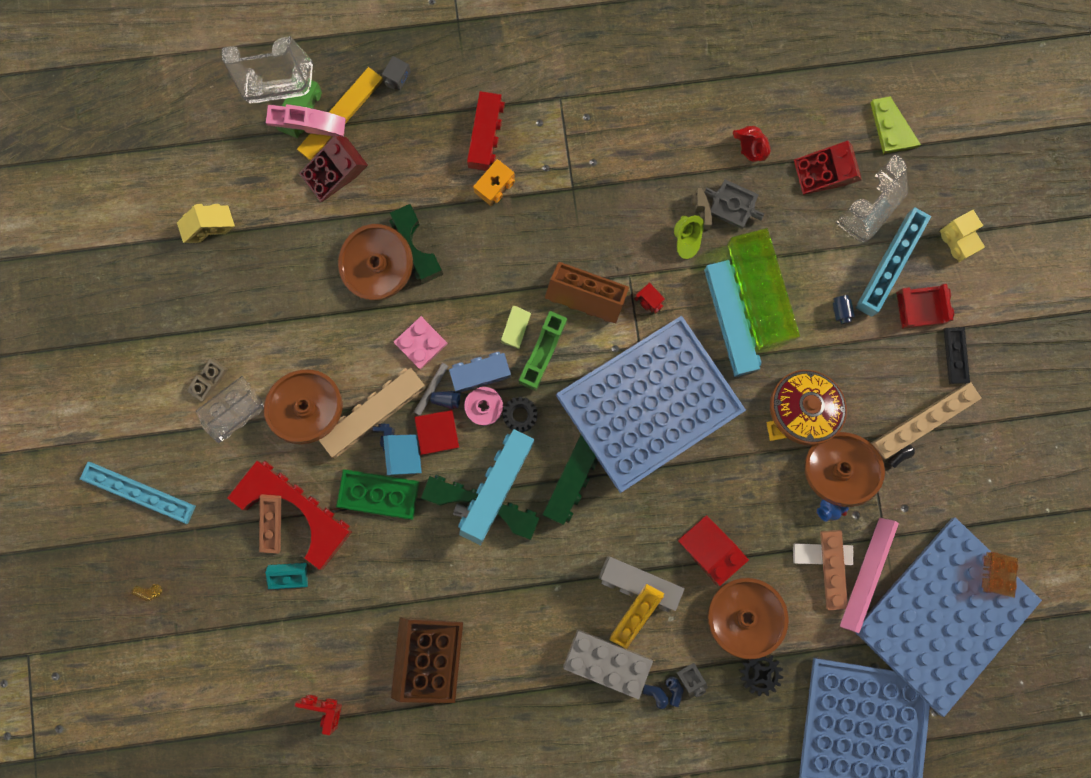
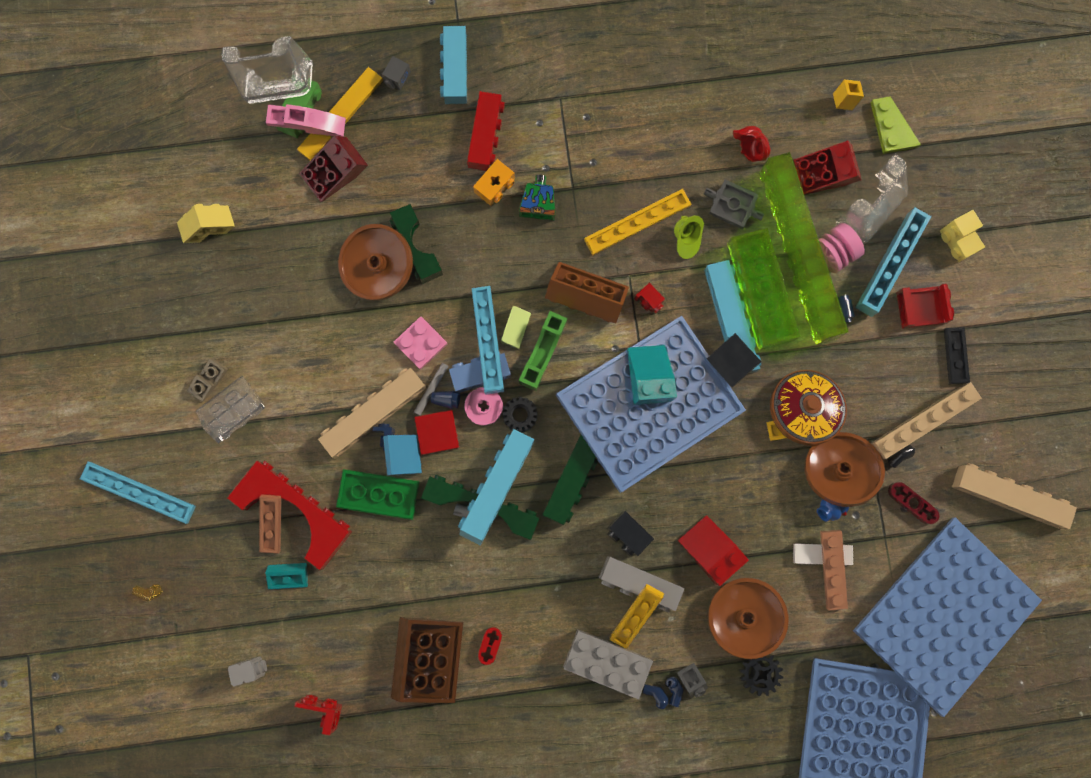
dark orange dish [264,369,343,444] -> none
dark tan slope [692,188,712,230] -> none
bright pink tile [840,518,899,633] -> none
clear orange hinge [981,552,1018,598] -> none
none -> light grey brick [228,656,267,687]
none -> medium azure brick [440,26,467,104]
none -> medium azure tile [472,286,504,395]
none -> red beam [478,627,502,665]
none -> torso [519,175,555,220]
none -> yellow tile [584,189,692,256]
none -> black brick [606,511,654,556]
none -> teal slope [627,345,677,405]
none -> black tile [707,333,762,388]
none -> clear neon green brick [759,152,849,345]
none -> bright pink wheel [813,223,865,274]
none -> yellow brick [833,79,864,110]
none -> dark red beam [888,482,940,524]
none -> tan brick [952,463,1077,530]

